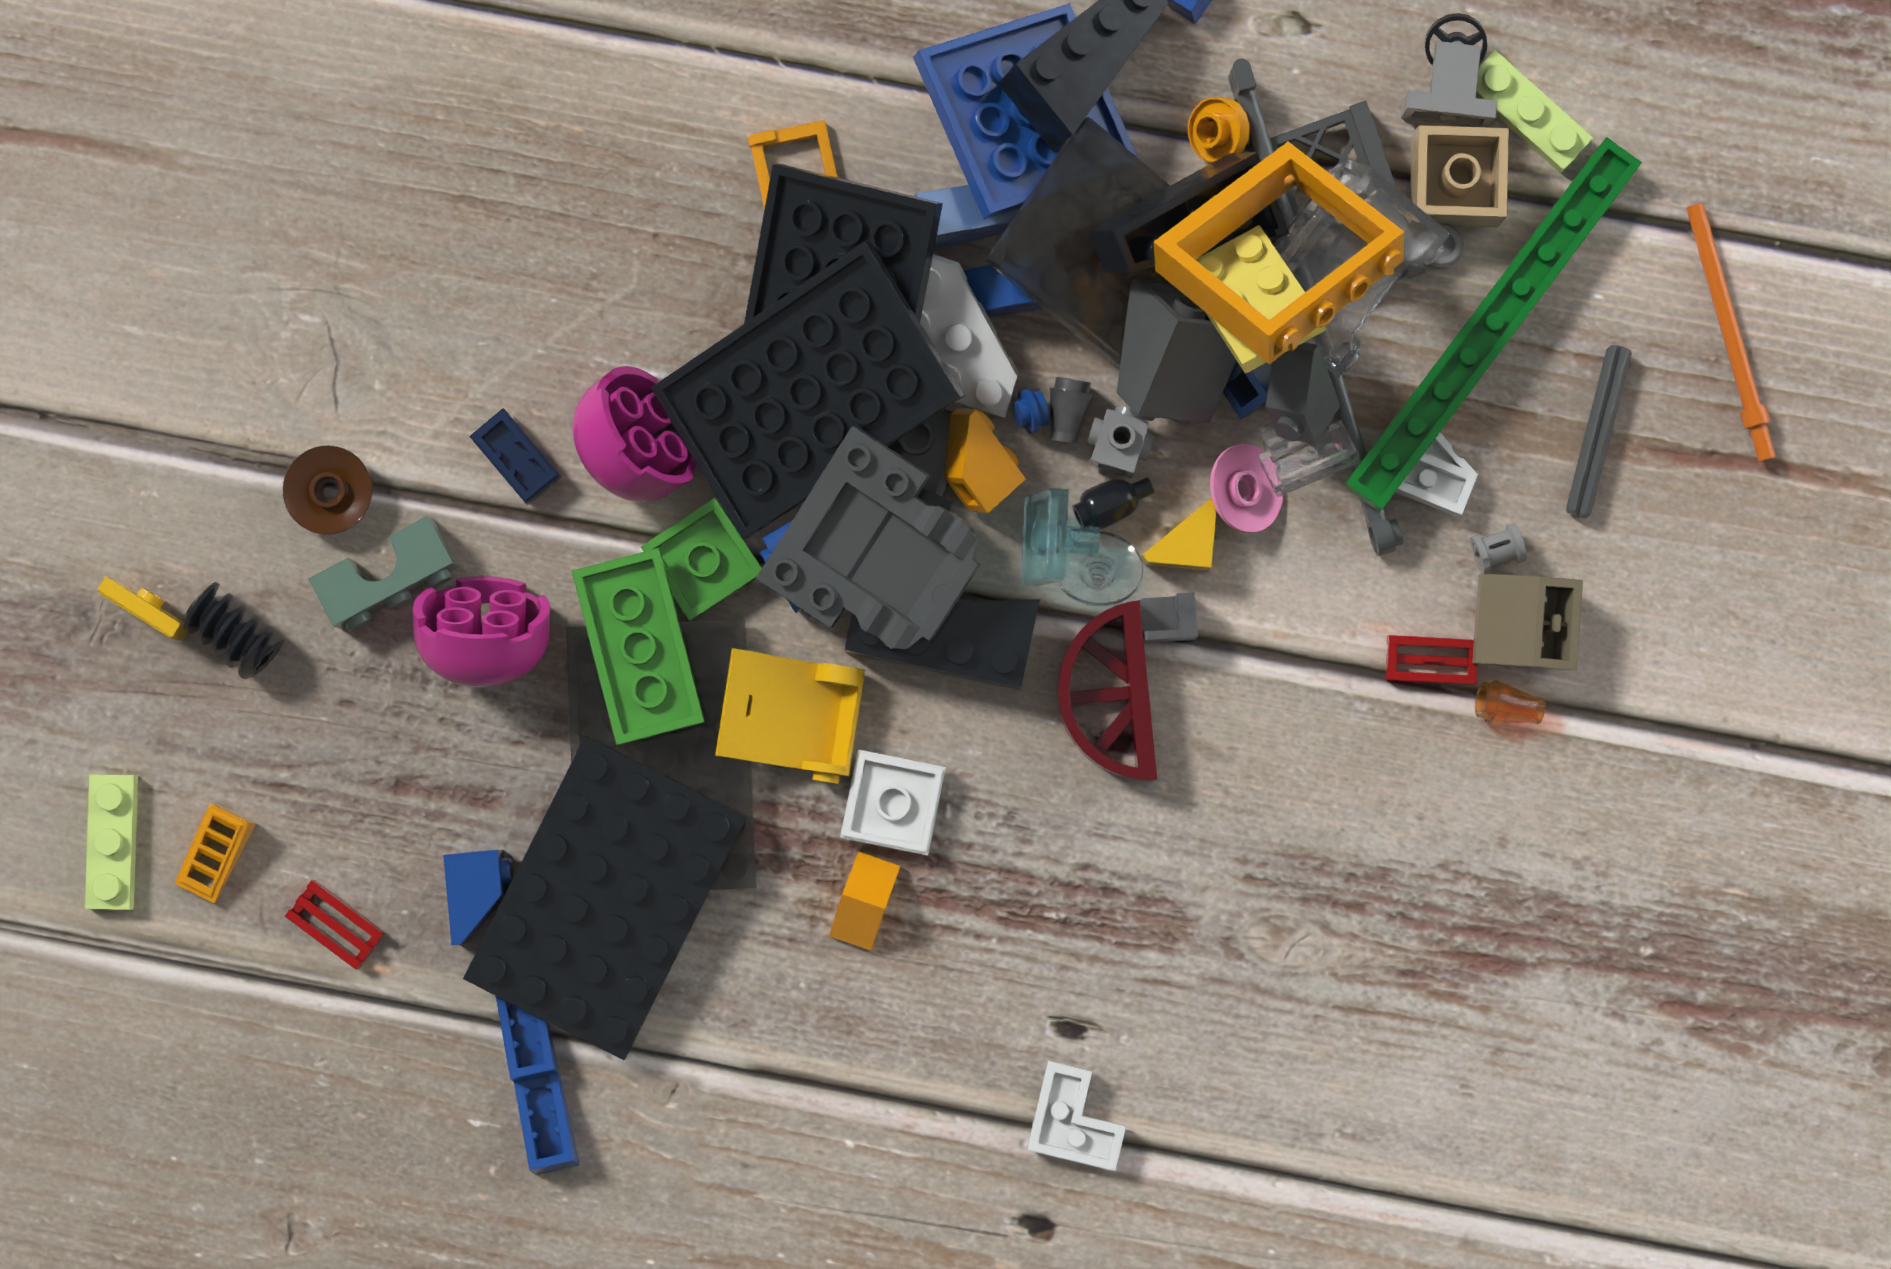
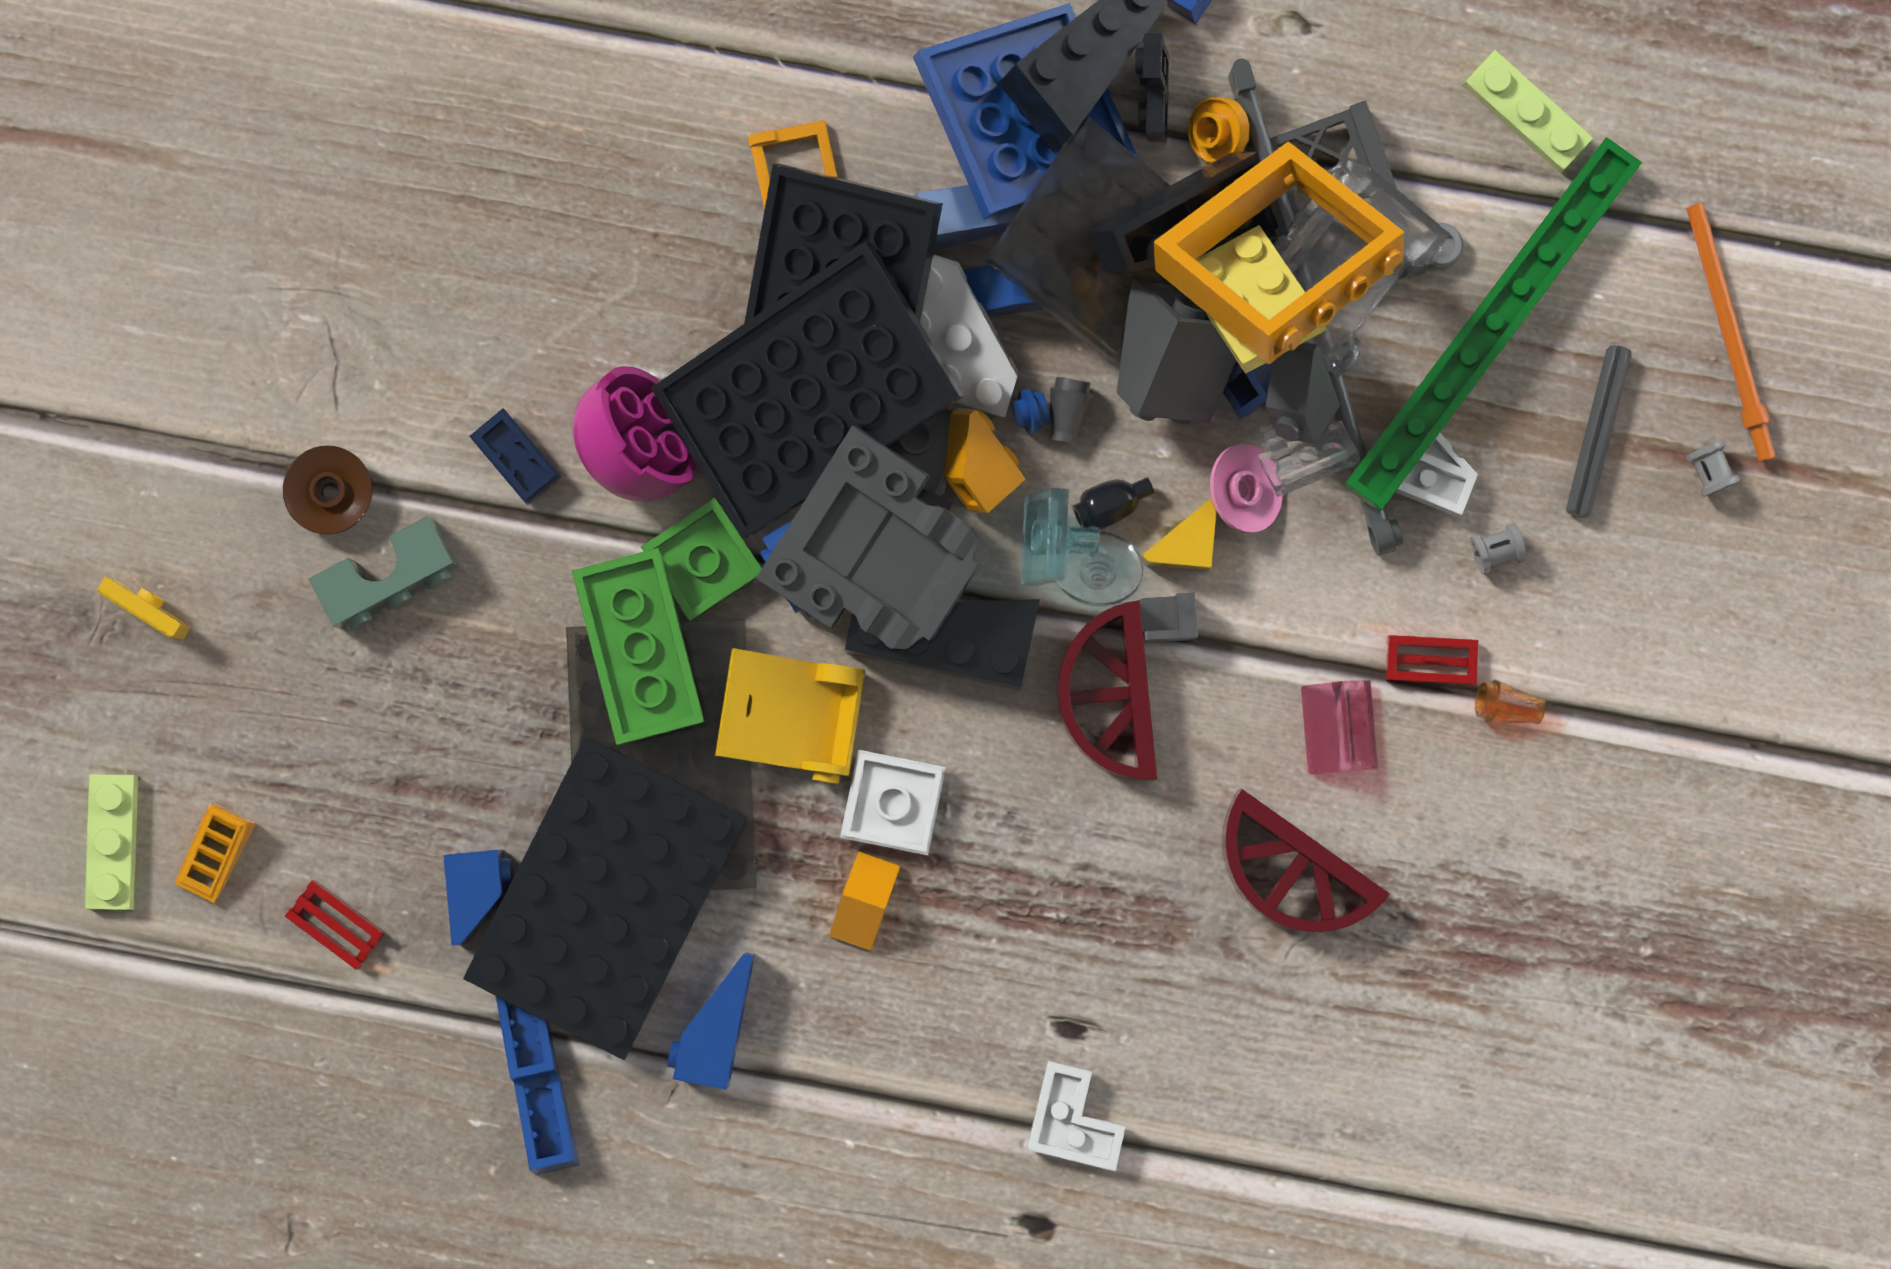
black piece [184,582,284,680] -> none
dark pink cylinder [413,576,550,687] -> none
light grey brick [1087,405,1154,478] -> none
light grey piece [1401,13,1497,128] -> none
tan brick [1409,125,1509,227] -> none
dark tan slope [1472,574,1583,670] -> none
none -> blue slope [667,952,755,1090]
none -> black plate [1135,33,1170,142]
none -> dark red window [1222,789,1390,932]
none -> clear pink panel [1301,680,1378,775]
none -> light grey bush [1685,440,1741,497]

